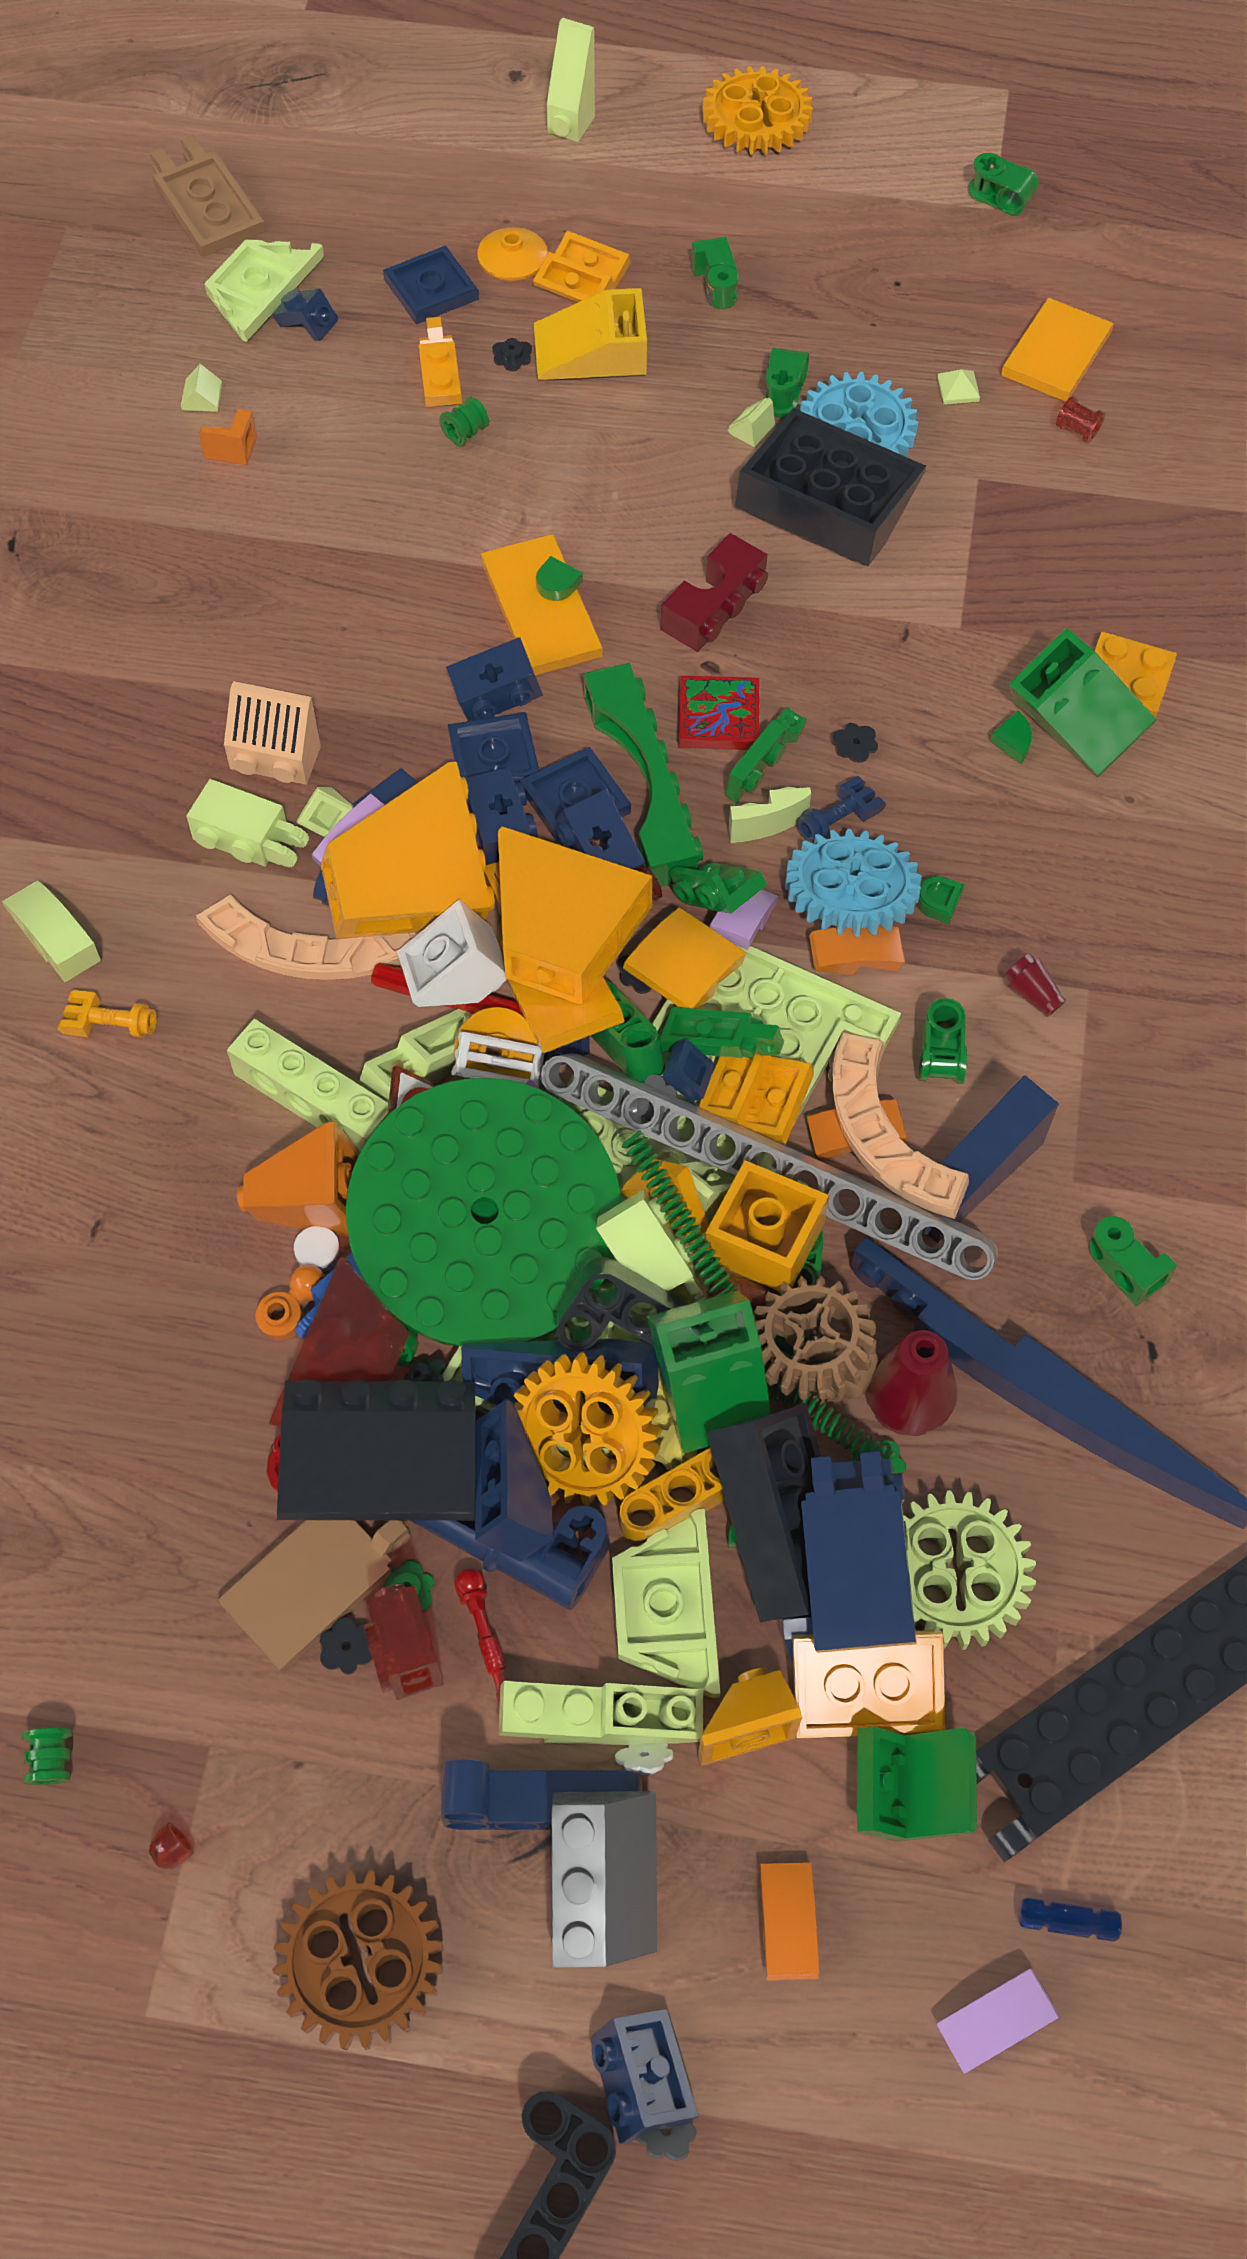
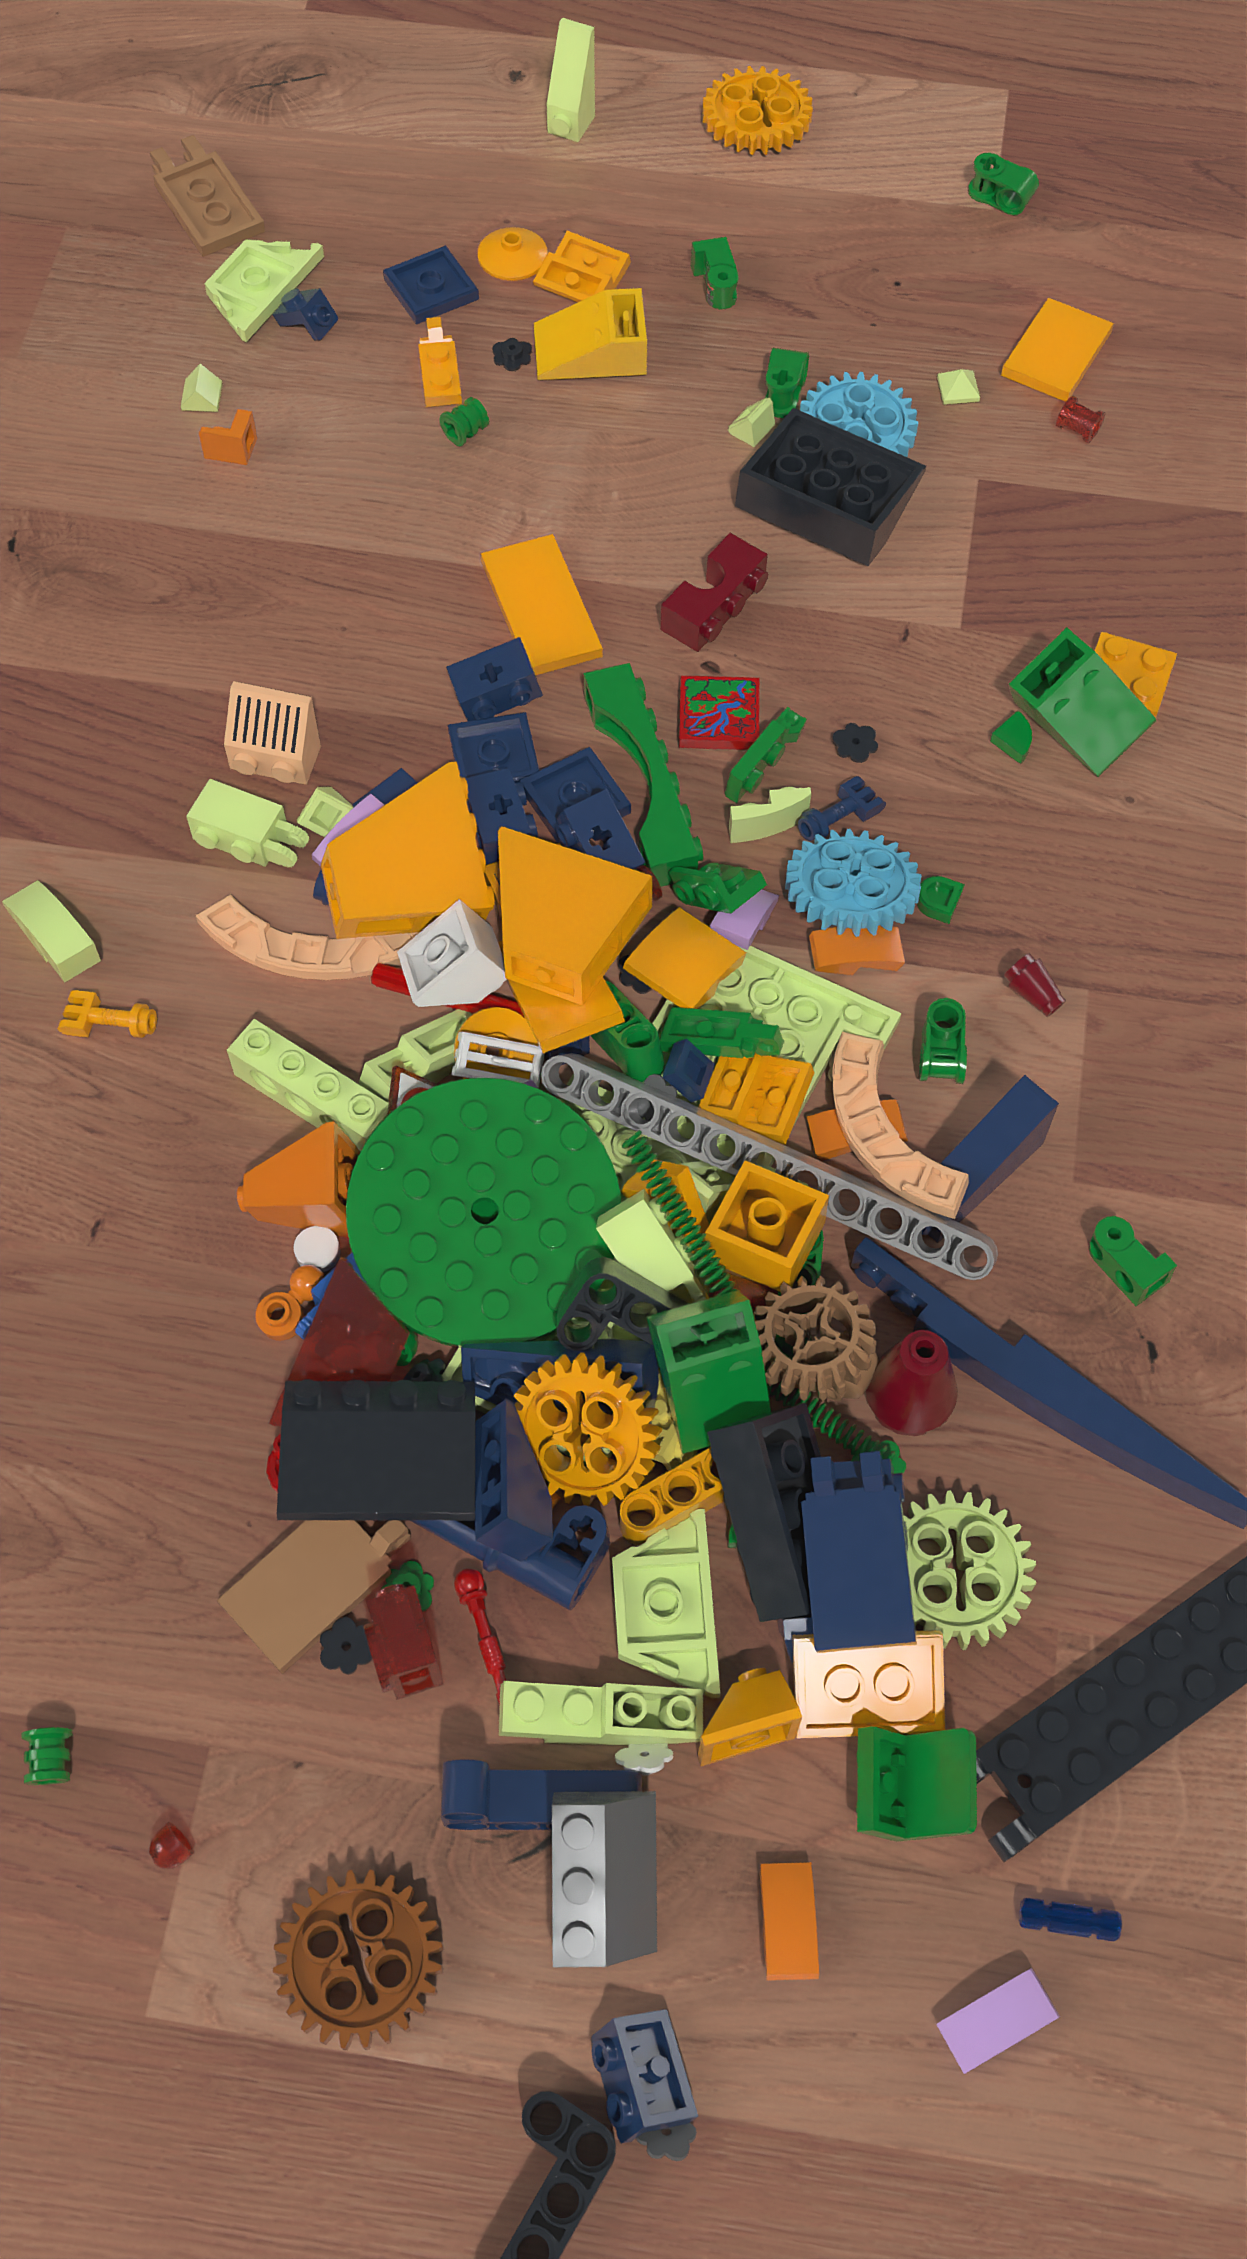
green tile [536,556,583,601] -> none

